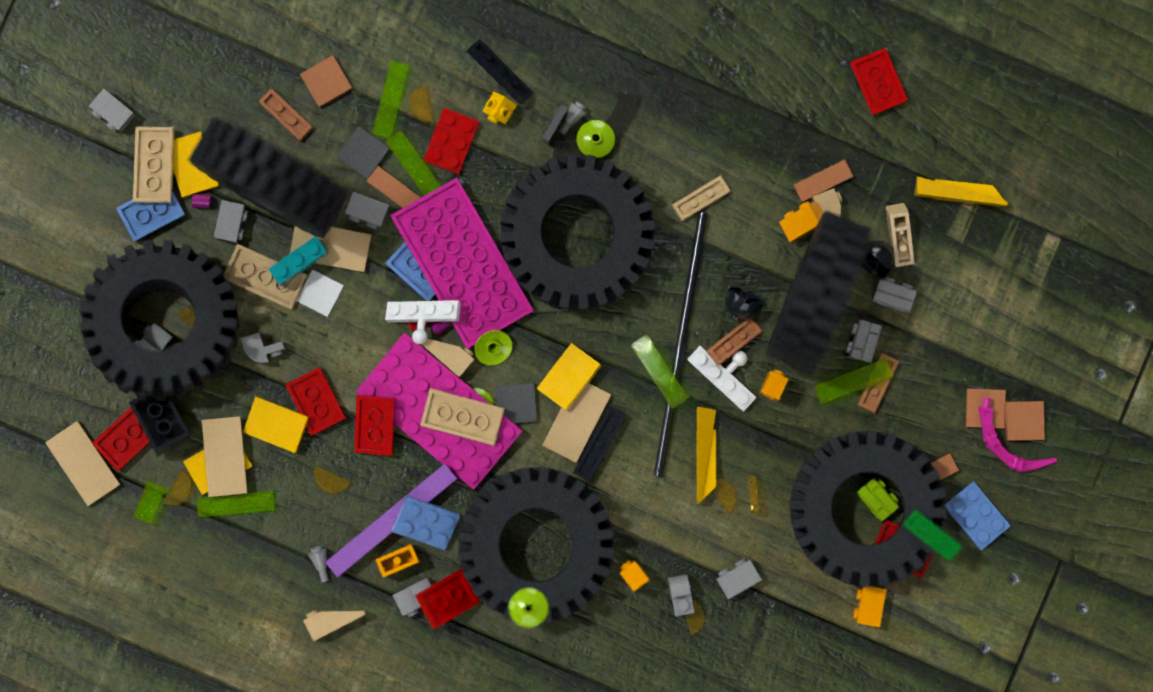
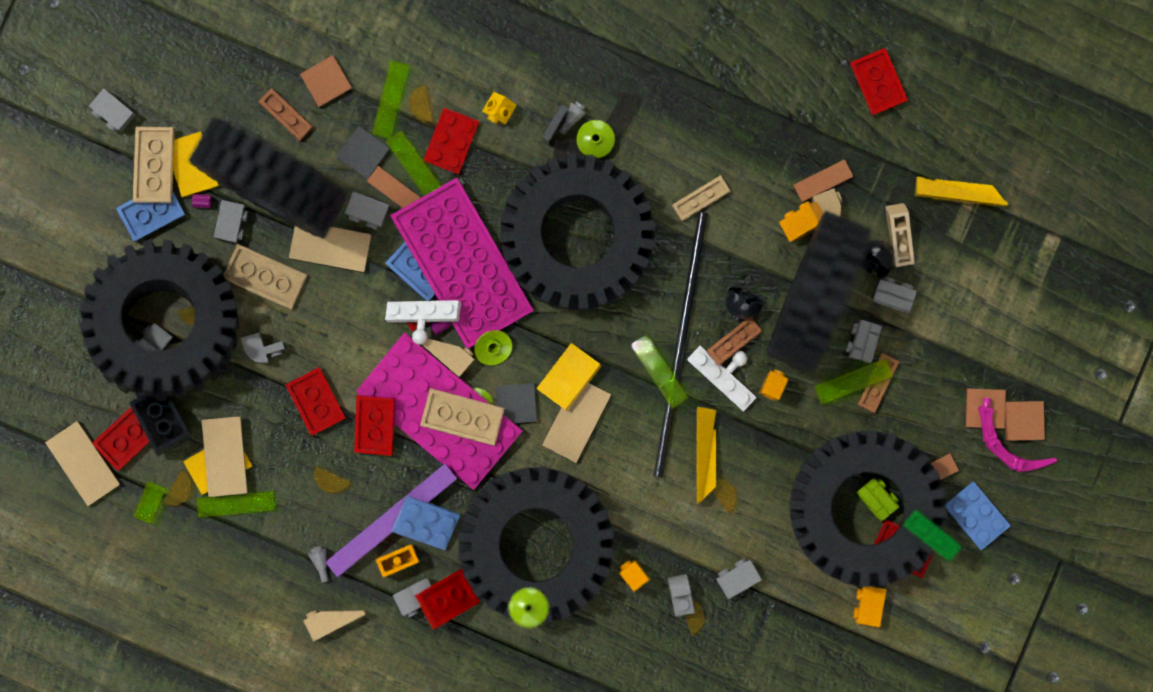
yellow tile [243,396,309,453] -> none
teal brick [268,236,329,286] -> none
white sticker [296,270,344,317] -> none
black plate [466,40,533,105] -> none
black plate [573,406,627,482] -> none
clear yellow tile [748,475,759,513] -> none

